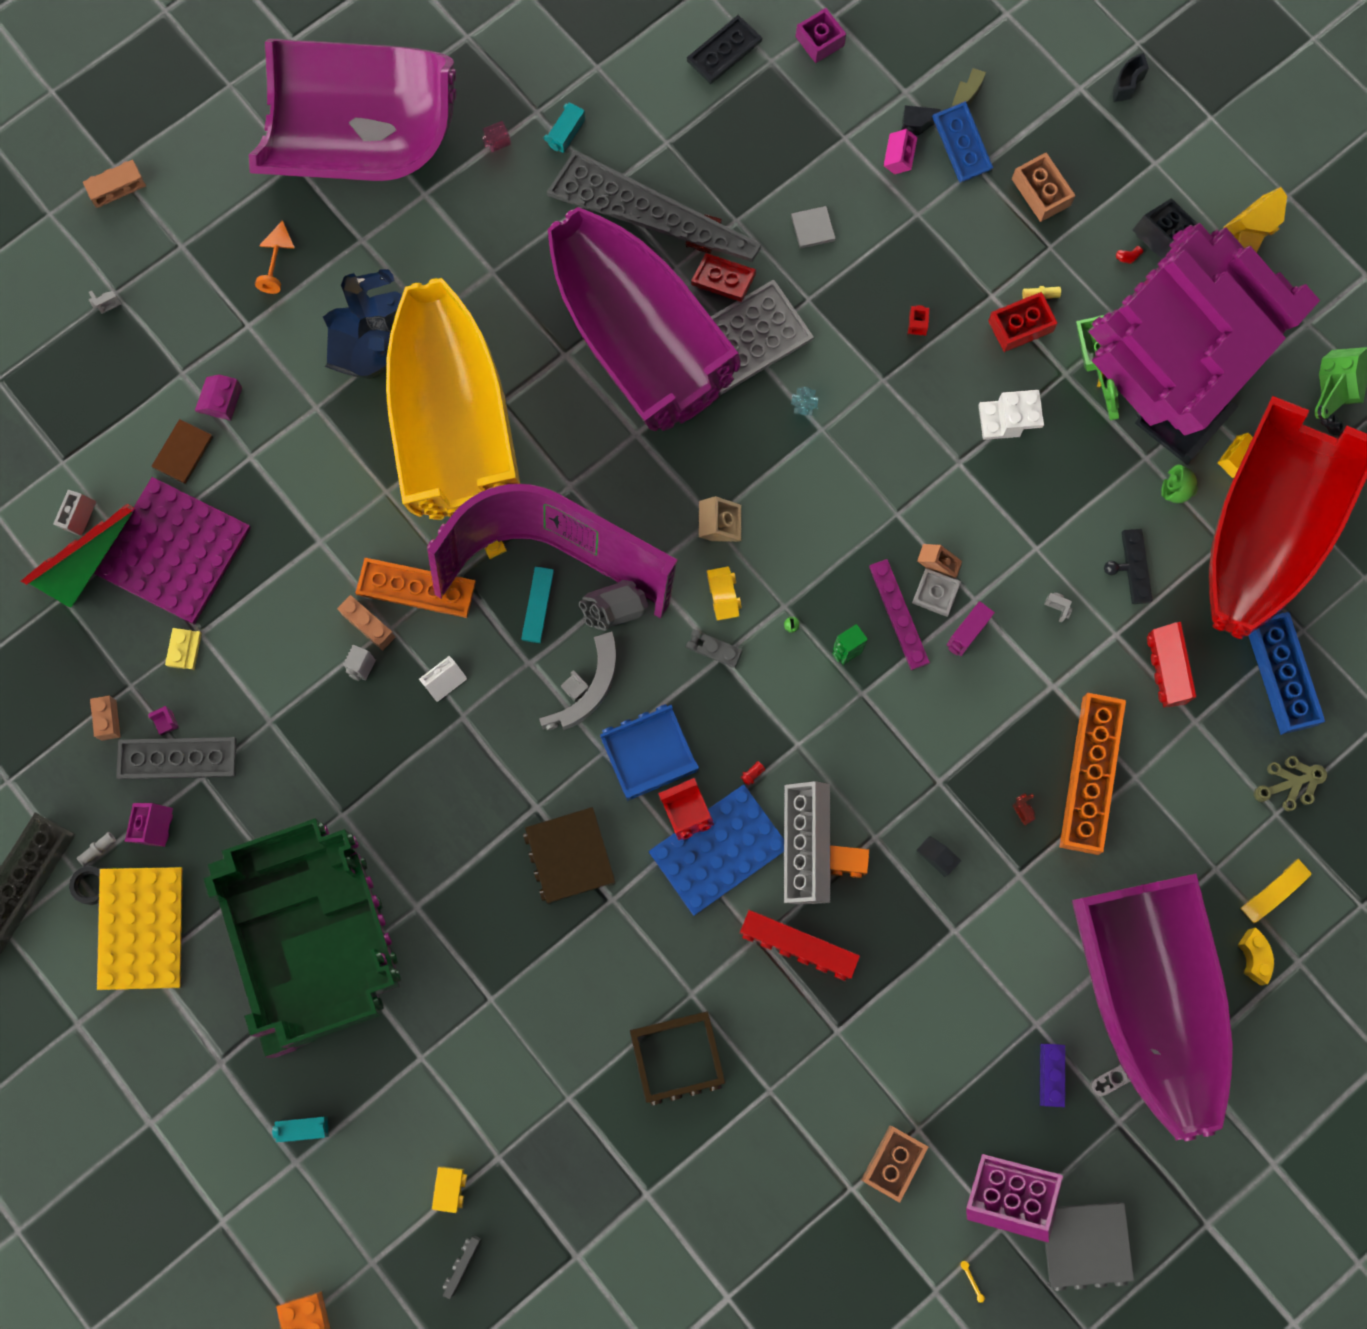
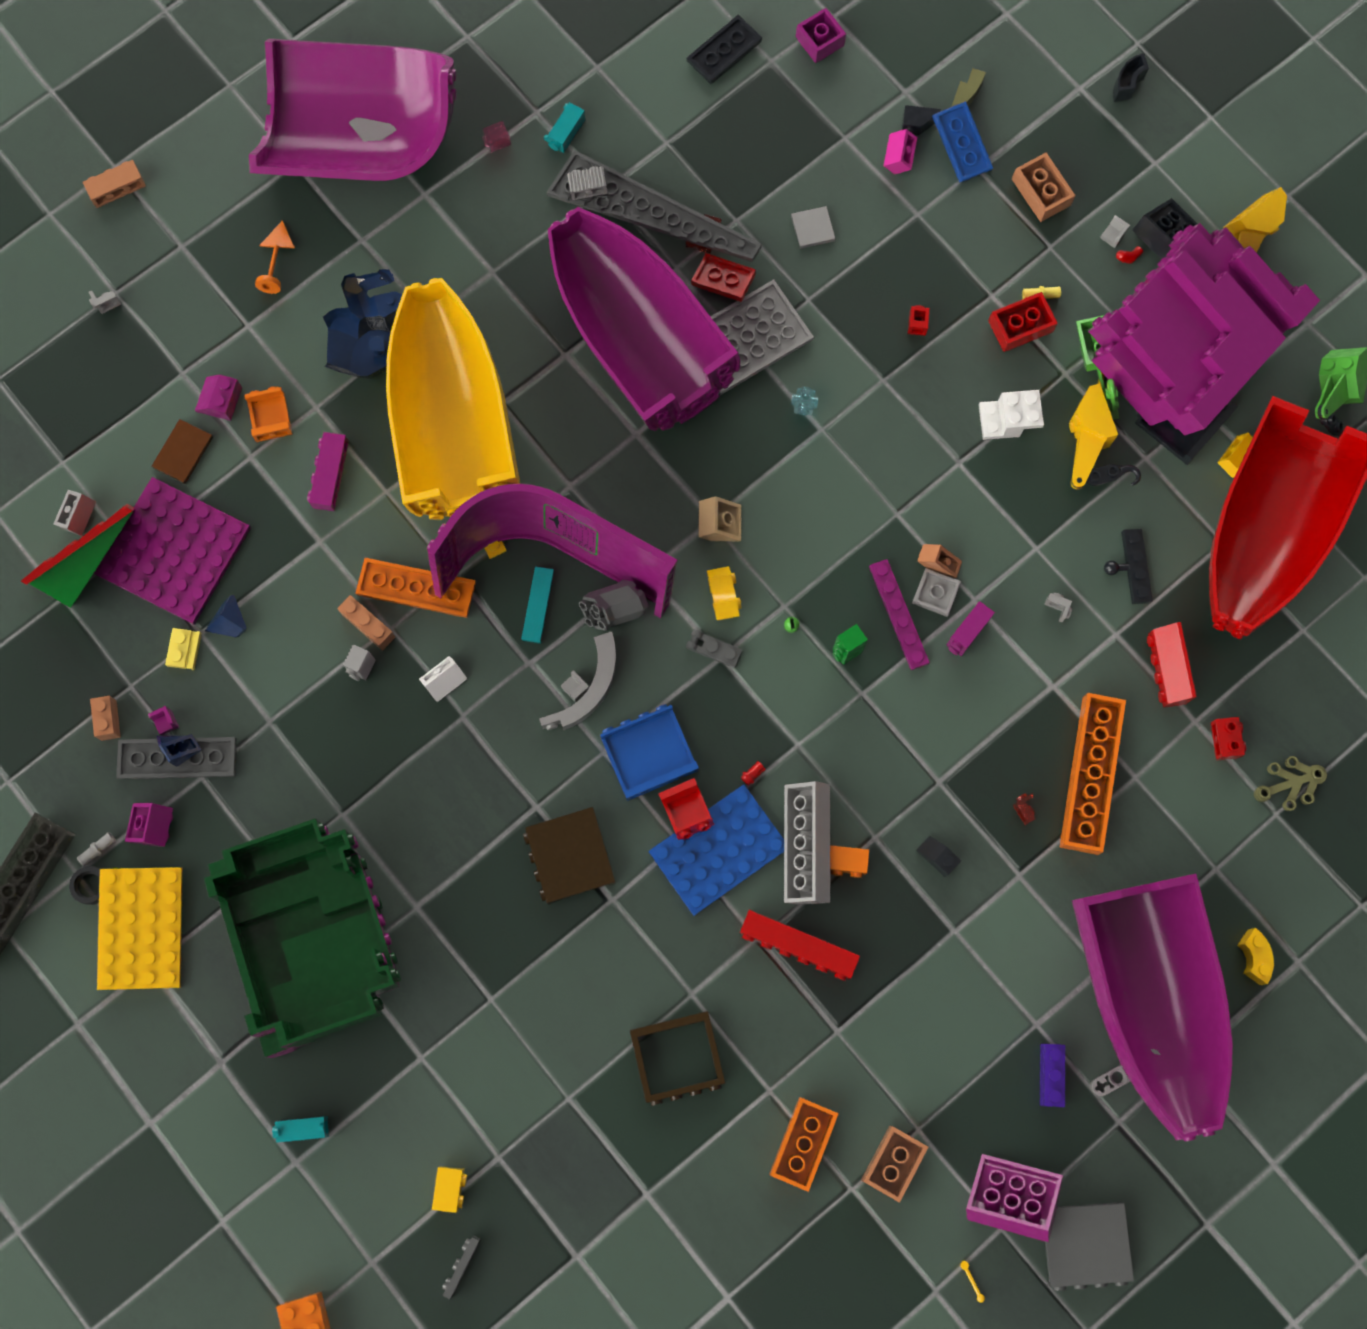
bright green cylinder [1161,464,1198,503] -> none
yellow slope [1240,859,1312,924] -> none
blue brick [1248,612,1325,735] -> none
none -> dark blue slope [157,734,202,767]
none -> dark blue slope [205,595,247,637]
none -> orange panel [244,386,293,442]
none -> magenta brick [307,432,349,512]
none -> light grey brick [567,166,608,200]
none -> orange brick [769,1097,839,1192]
none -> yellow slope [1069,383,1141,489]
none -> light grey panel [1100,215,1130,248]
none -> red brick [1210,717,1246,760]

